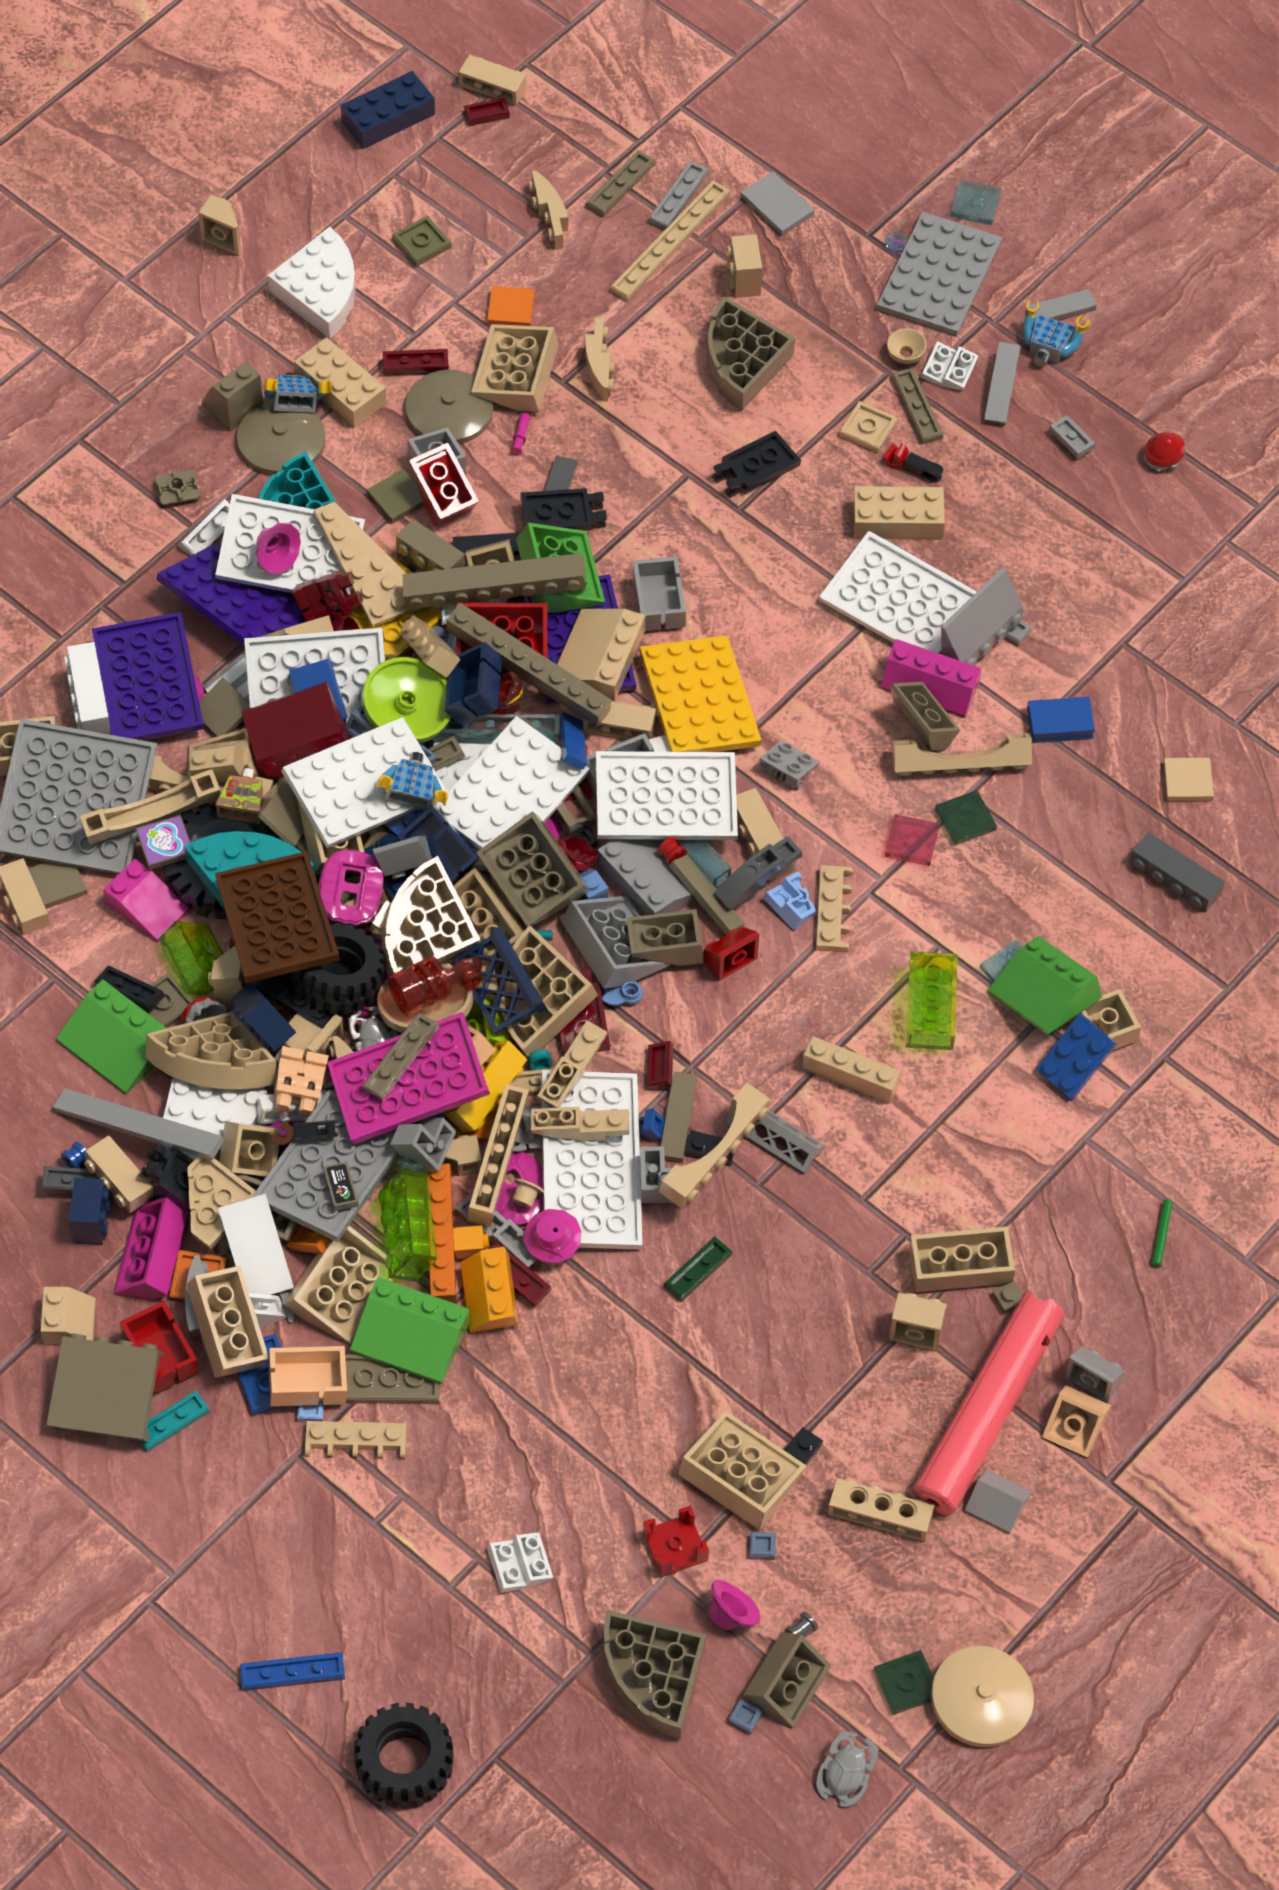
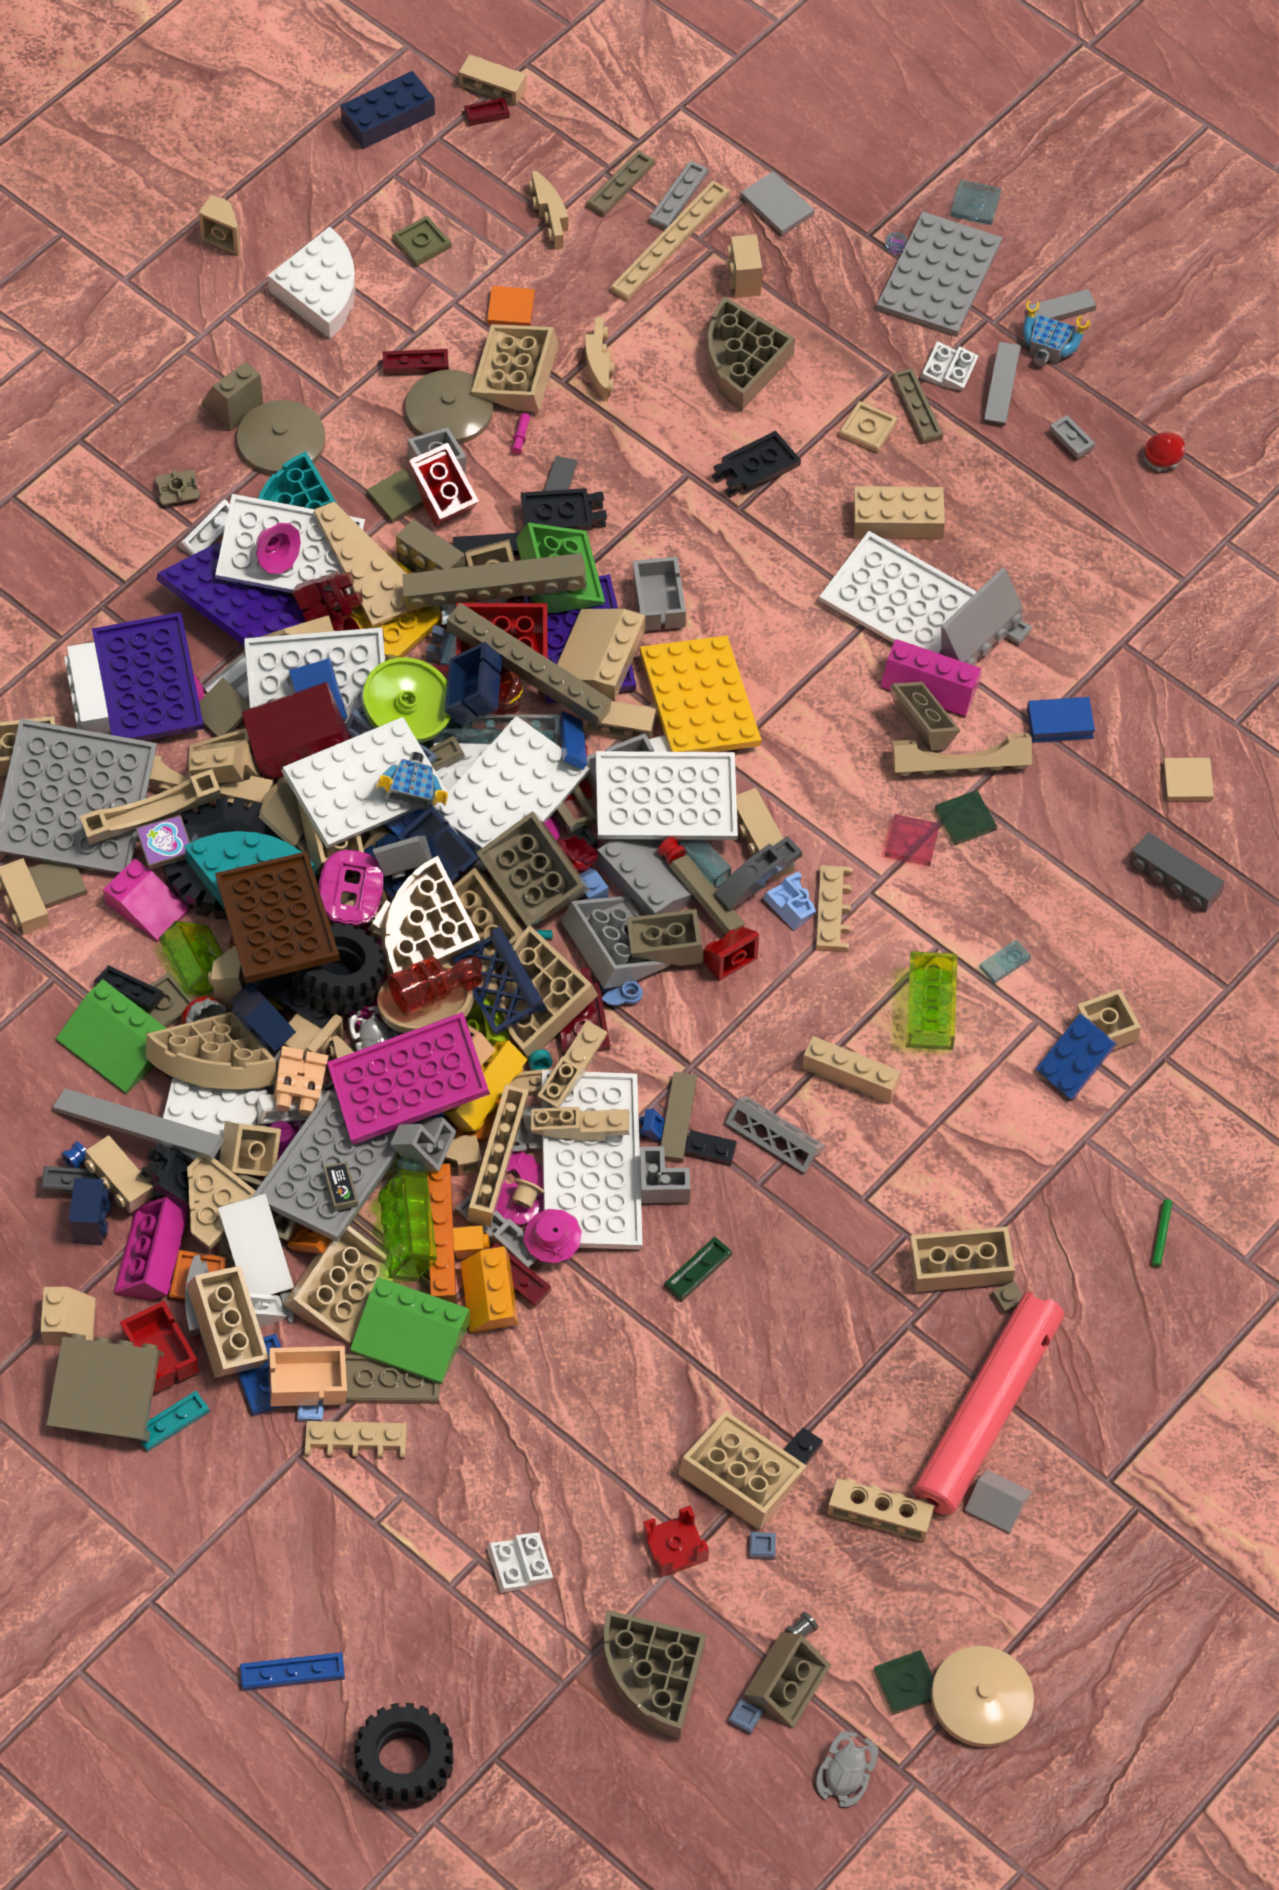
torso [216,768,263,824] -> none
torso [264,372,332,413] -> none
black piece [270,1120,338,1145] -> none
tan brick [294,337,387,428] -> none
dark tan tile [362,1013,440,1101] -> none
tan brick [400,615,460,678] -> none
dark red tile [647,1041,673,1090] -> none
tan arch [659,1082,770,1208] -> none
dark pink hat [708,1579,761,1630] -> none
light grey hinge [759,740,820,788] -> none
piece [883,443,943,483] -> none
tan piece [887,328,927,364] -> none
tan brick [889,1293,947,1351] -> none
bright green slope [988,936,1102,1035] -> none
light nougat slope [1042,1385,1111,1458] -> none
light grey slope [1065,1346,1125,1404] -> none

